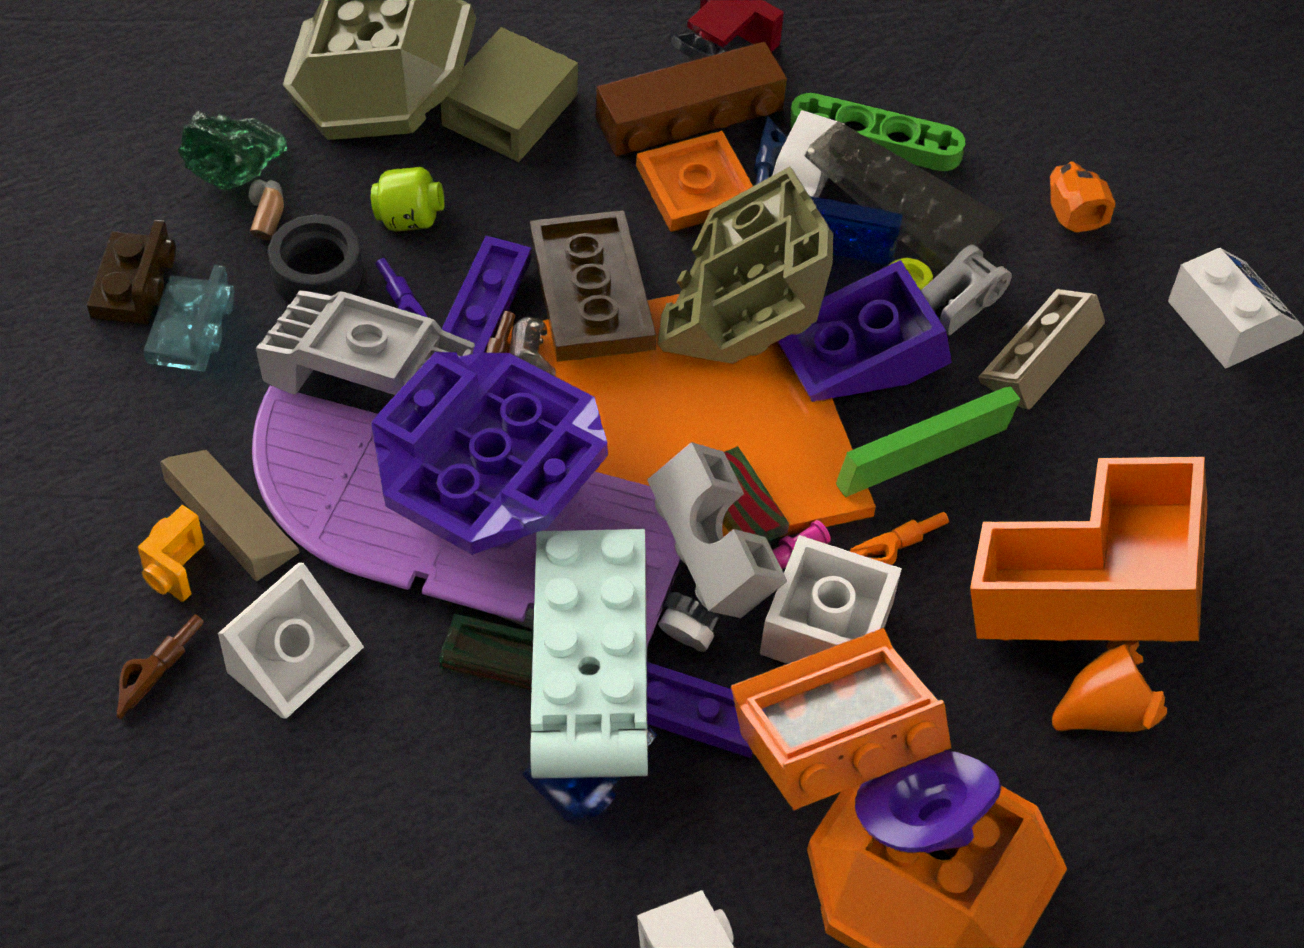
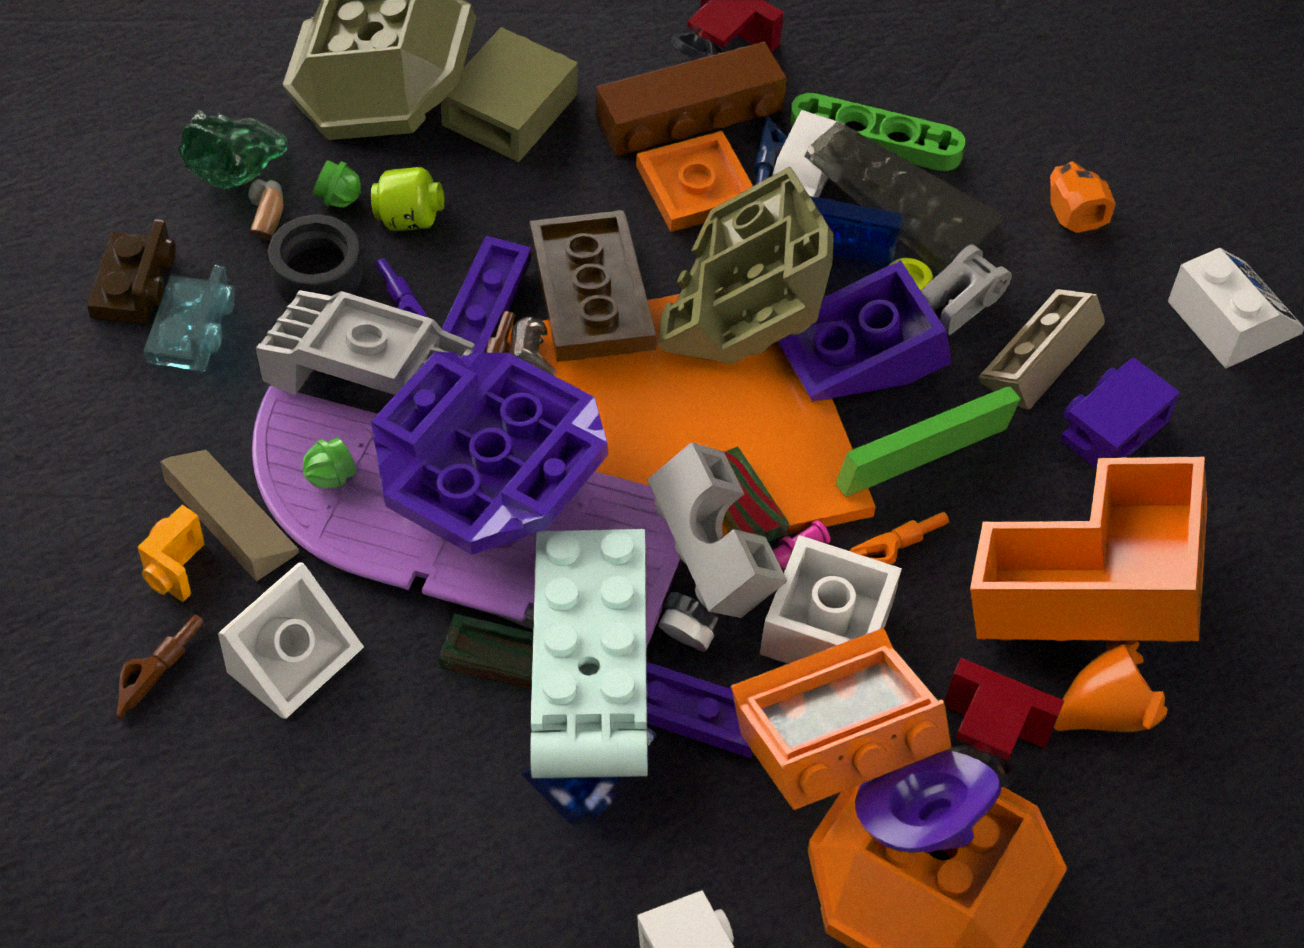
none -> bright green plate [303,437,357,489]
none -> bright green plate [313,160,361,207]
none -> dark red piece [944,658,1064,787]
none -> dark purple brick [1060,357,1180,469]

